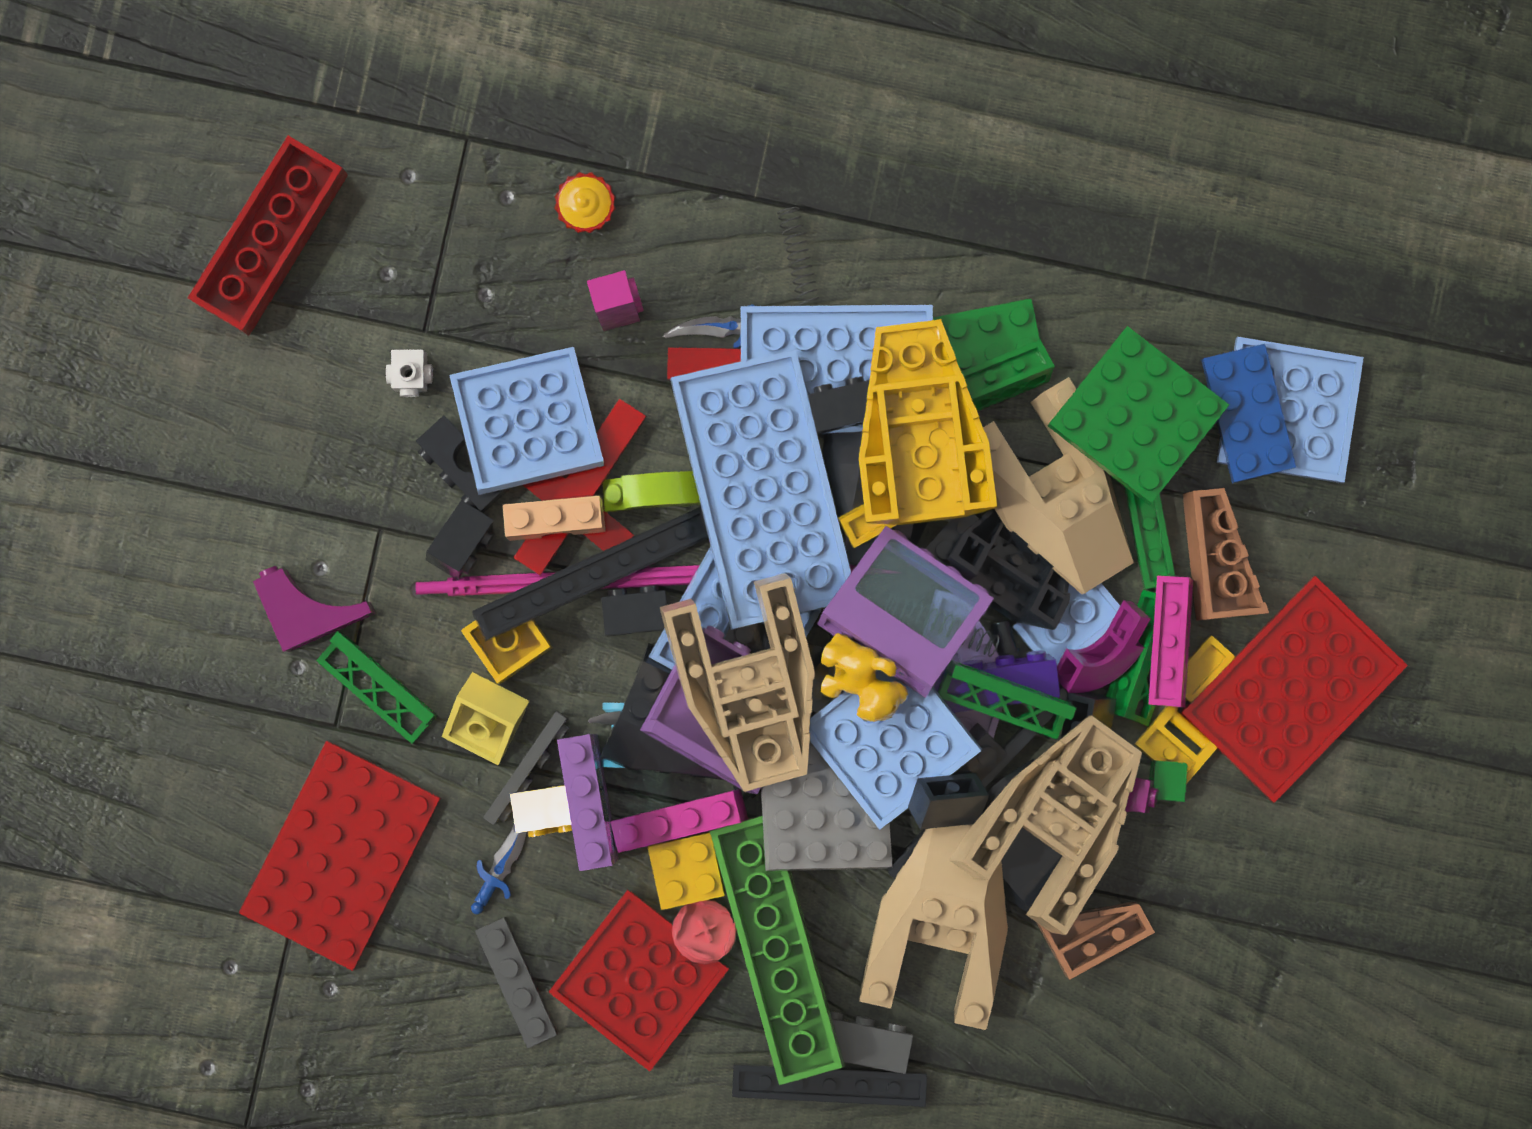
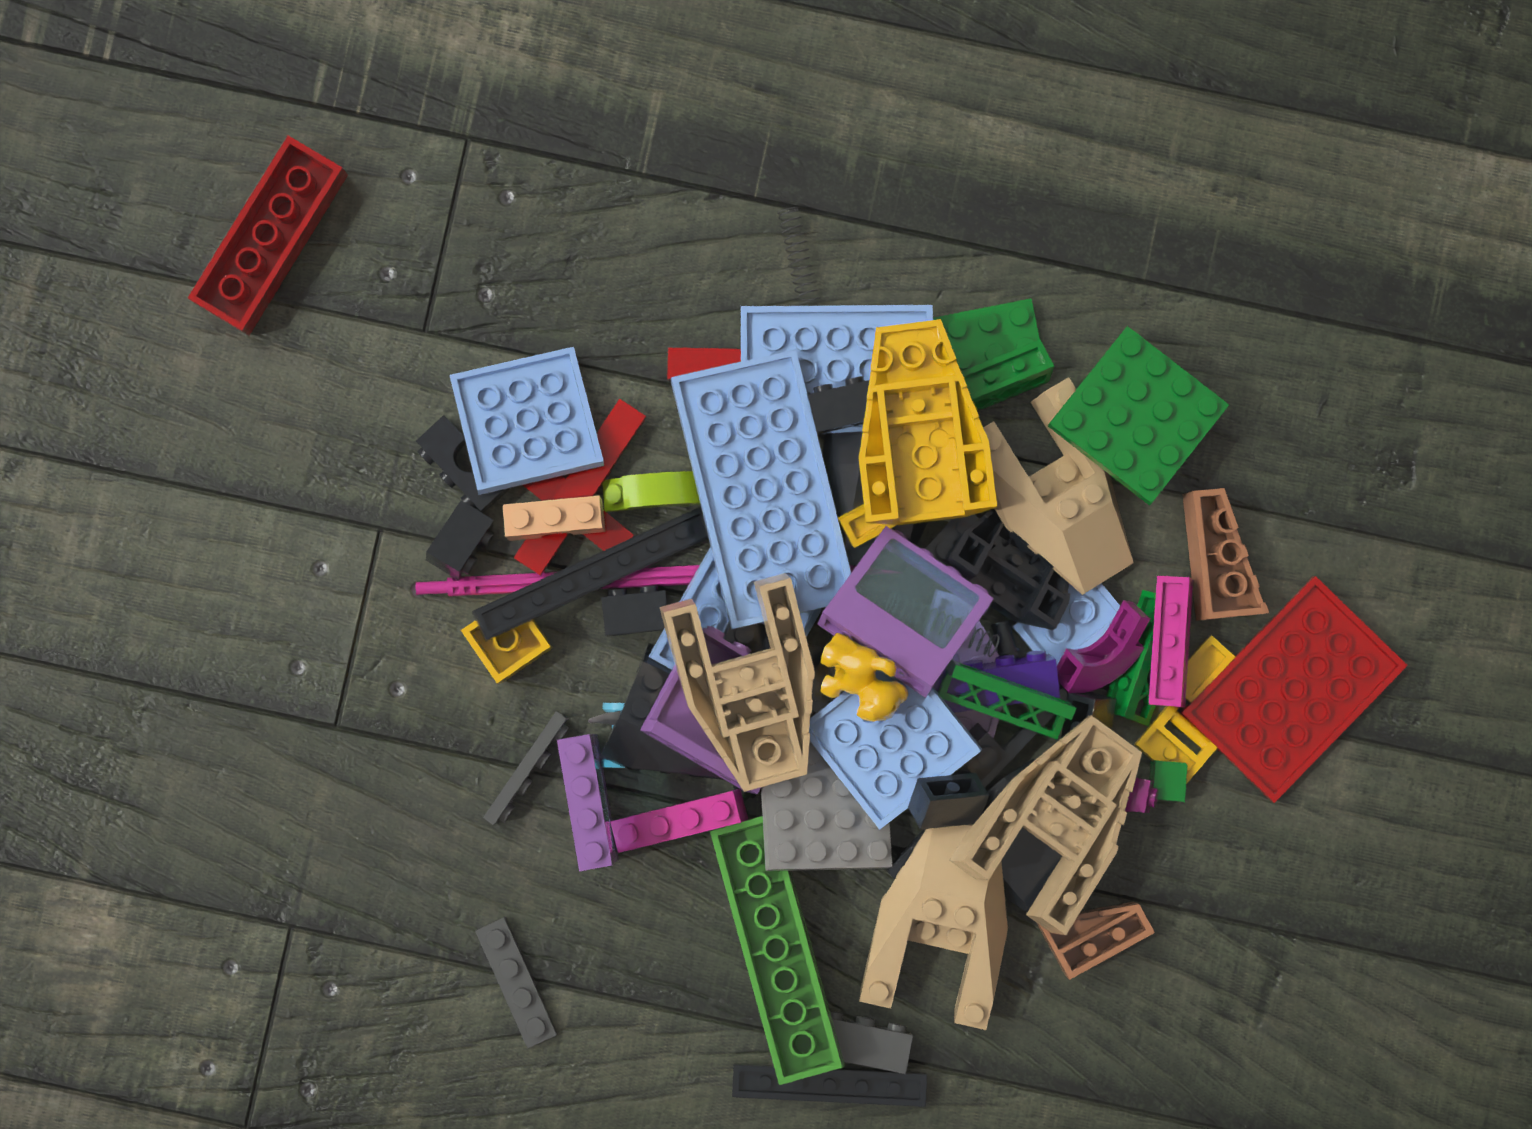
red plate [239,741,441,971] -> none
magenta arch [253,566,376,652] -> none
green fence [316,631,438,744] -> none
white brick [386,350,433,397] -> none
light yellow slope [442,672,529,765] -> none
piece [471,823,526,915] -> none
brick [510,785,572,837] -> none
red plate [549,889,729,1072] -> none
yellow piece [554,172,616,233] -> none
dark pink brick [587,270,644,331] -> none
yellow brick [647,831,725,910] -> none
flat silver piece [663,304,755,349] -> none
coral tile [672,900,737,964] -> none
green plate [1124,486,1175,590] -> none
blue plate [1201,344,1296,483] -> none
light blue plate [1216,337,1364,483] -> none

